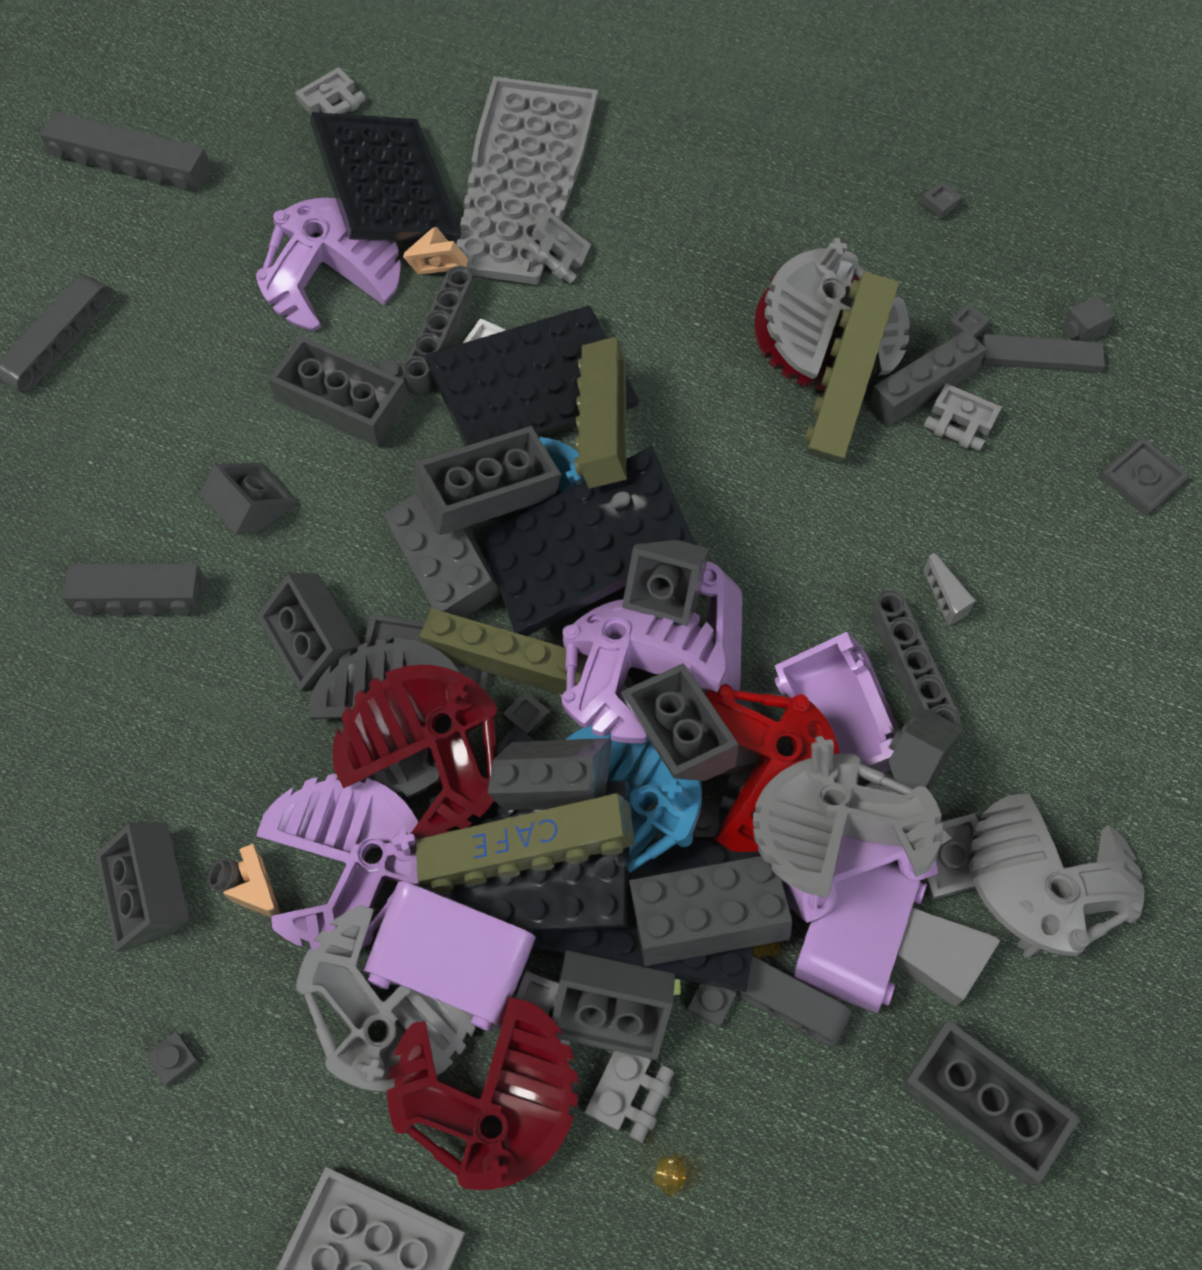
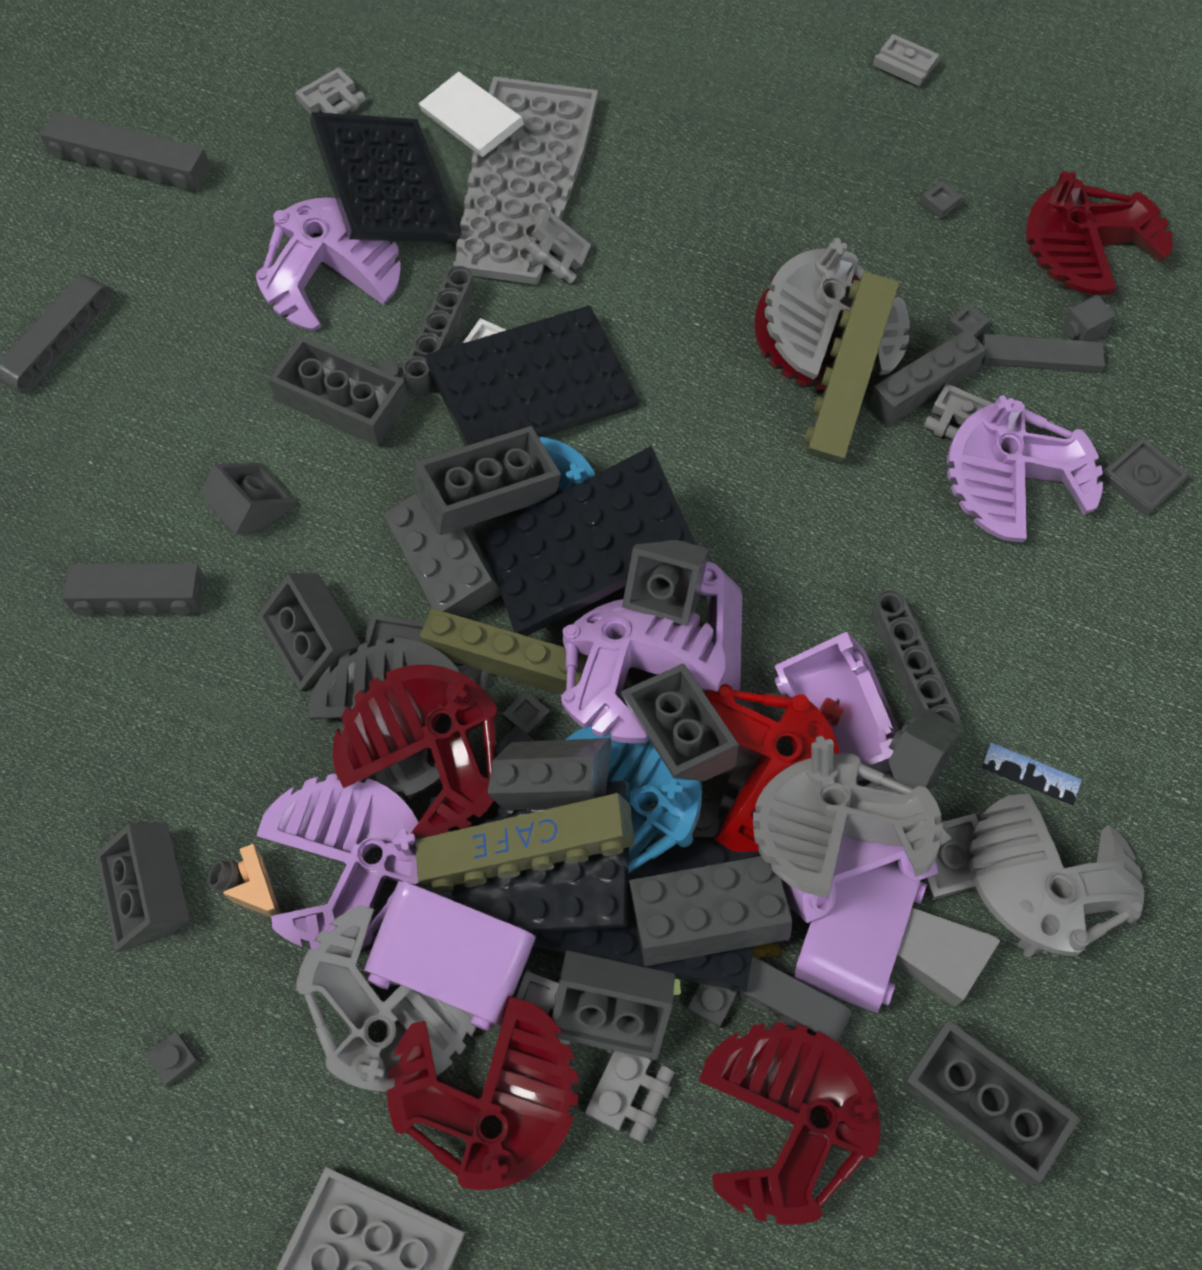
light nougat slope [403,227,468,275] -> none
olive brick [574,336,627,488] -> none
clear yellow plate [654,1154,686,1197] -> none
light grey slope [923,553,975,626] -> none
none -> white tile [418,72,524,158]
none -> dark red piece [698,1022,880,1225]
none -> clear red plate [820,697,844,726]
none -> light grey plate [873,34,939,87]
none -> lavender piece [947,395,1103,543]
none -> sticker [981,743,1082,806]
none -> dark red piece [1025,171,1173,295]

